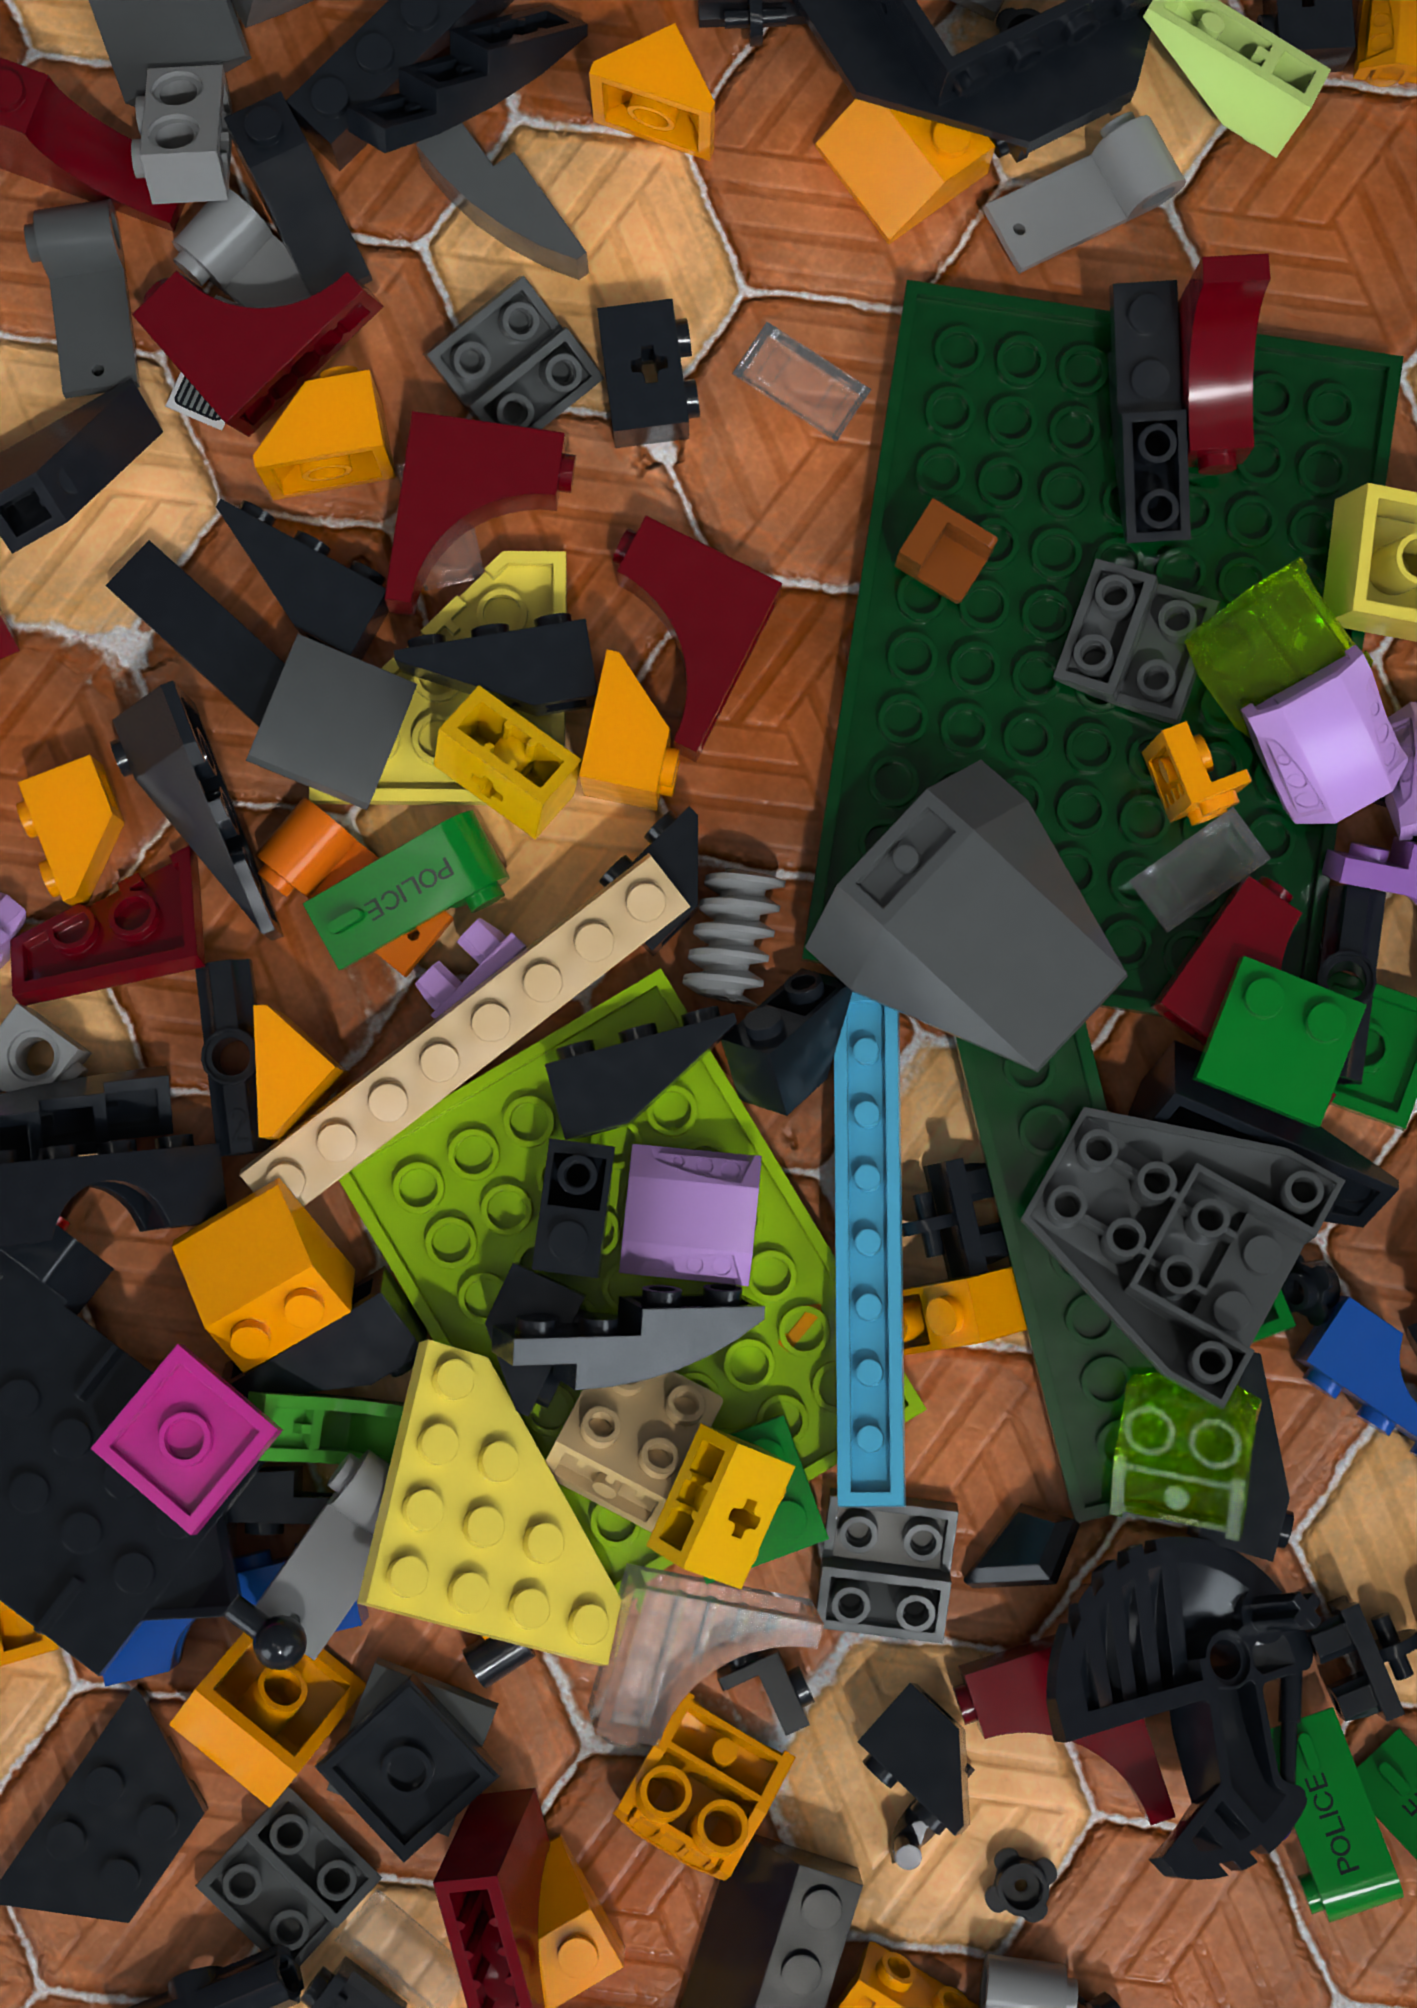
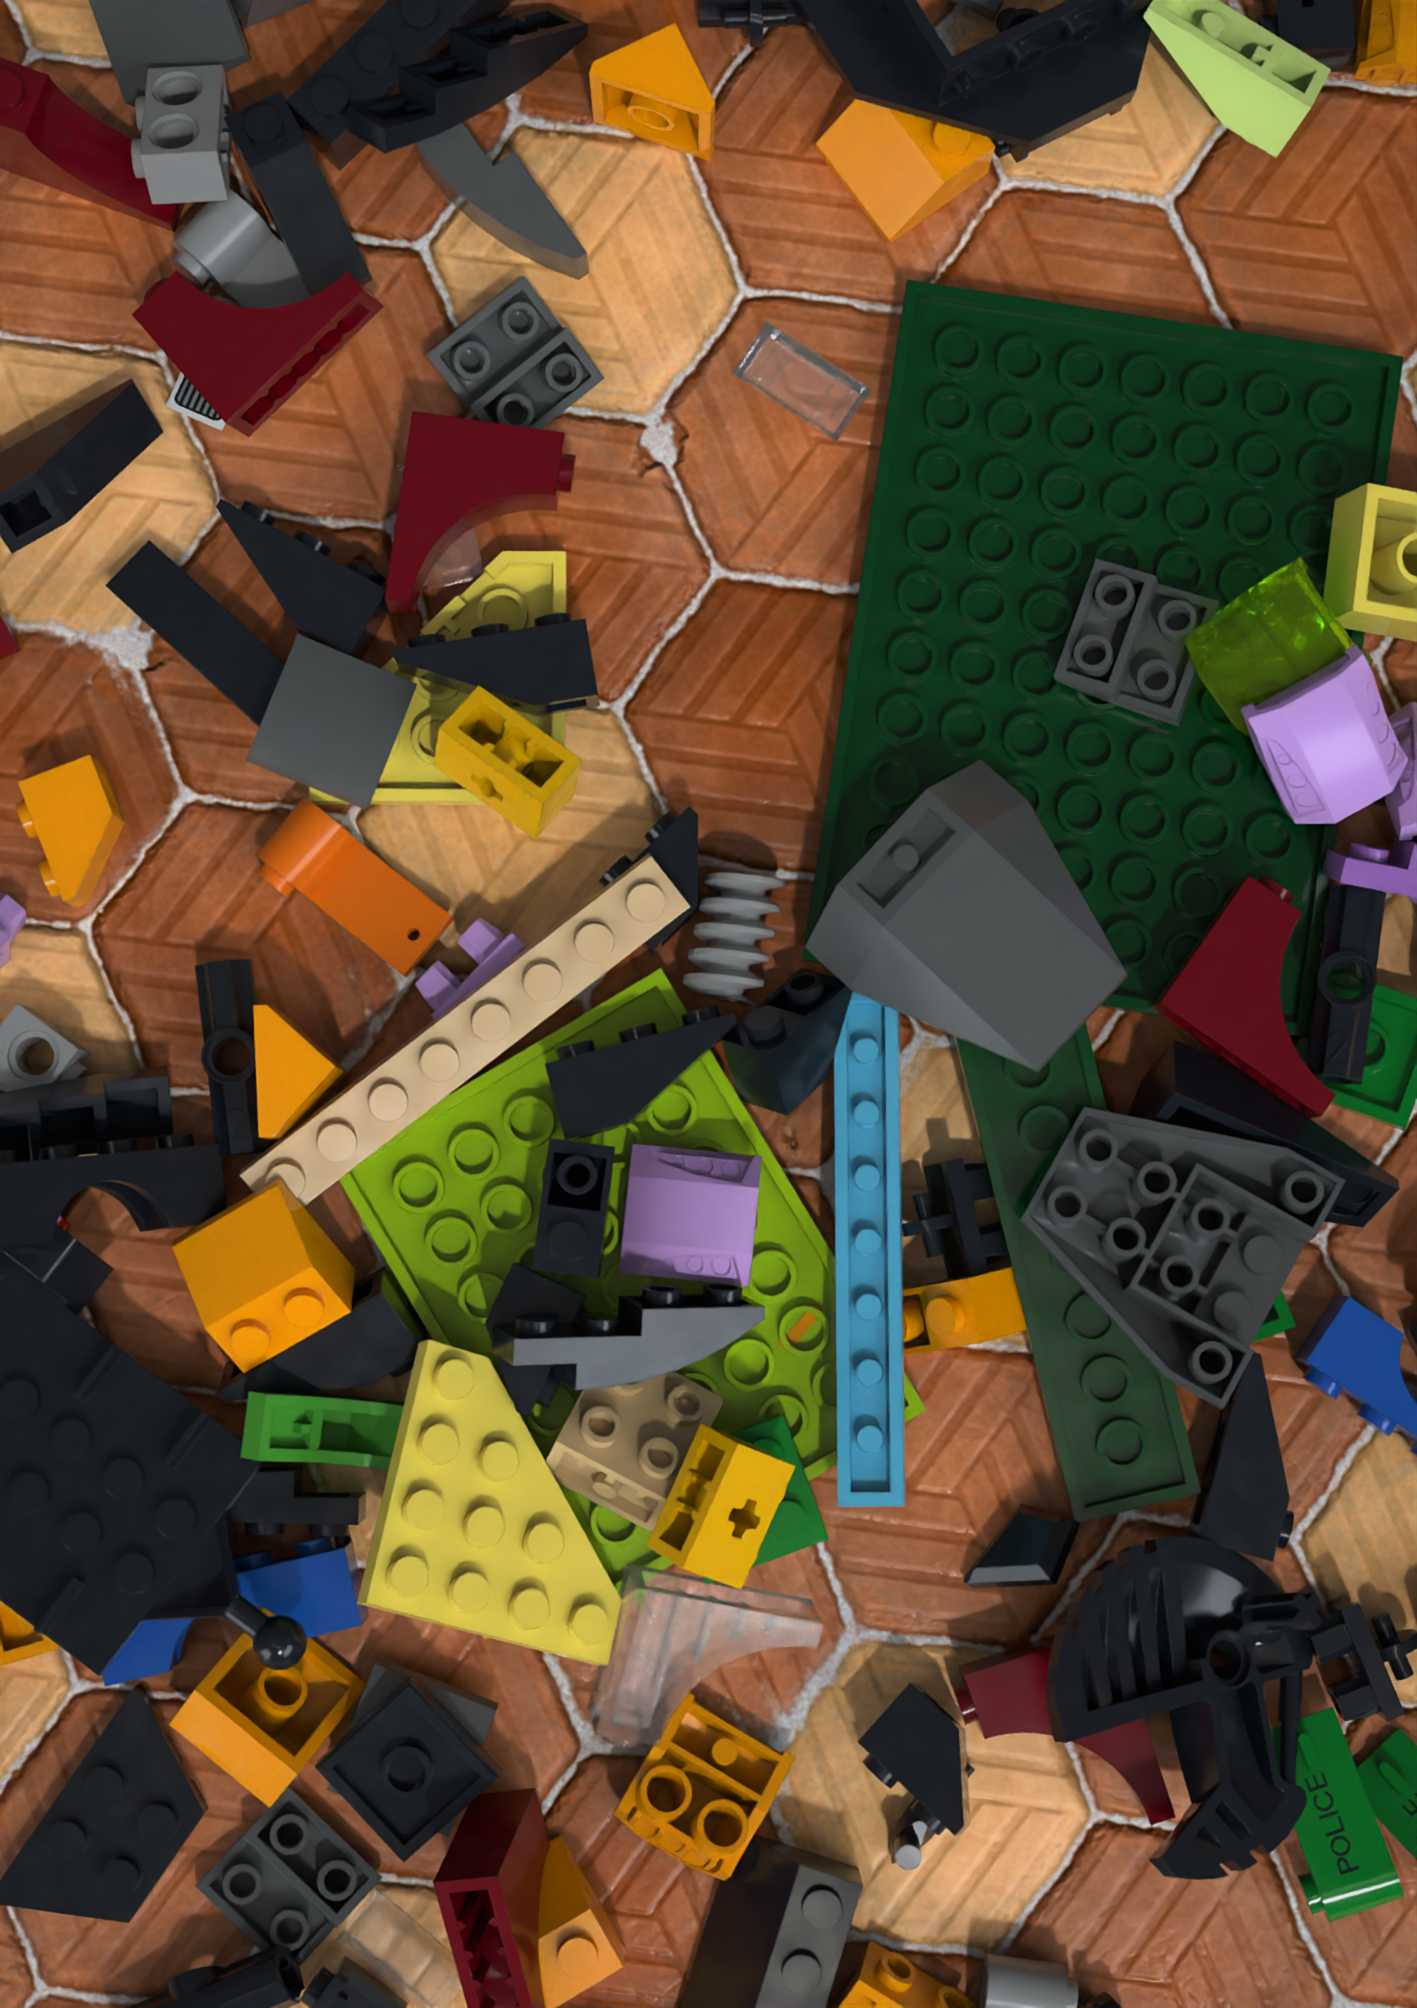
dark red wing [10,845,205,1006] -> none
dark grey door [24,199,140,399] -> none
dark pink plate [90,1344,283,1535] -> none
black wedge [110,681,284,941] -> none
light orange slope [253,365,396,500] -> none
light grey door [255,1449,390,1661] -> none
green door [303,810,510,970] -> none
black hinge [462,1637,536,1688] -> none
light orange slope [579,650,680,811] -> none
black brick [597,299,700,448] -> none
dark red arch [612,515,782,762] -> none
black bracket [717,1640,815,1736] -> none
dark grey slope [814,1488,959,1643] -> none
dark orange panel [895,498,998,603] -> none
light grey door [983,112,1186,274] -> none
black plate [984,1848,1057,1923] -> none
black slope [1108,280,1191,543] -> none
clear neon green slope [1109,1373,1262,1541] -> none
clear tile [1129,807,1271,933] -> none
light orange bracket [1142,721,1252,826] -> none
dark red arch [1178,253,1271,475] -> none
green plate [1192,956,1367,1128] -> none
black plate [1281,1254,1341,1326] -> none

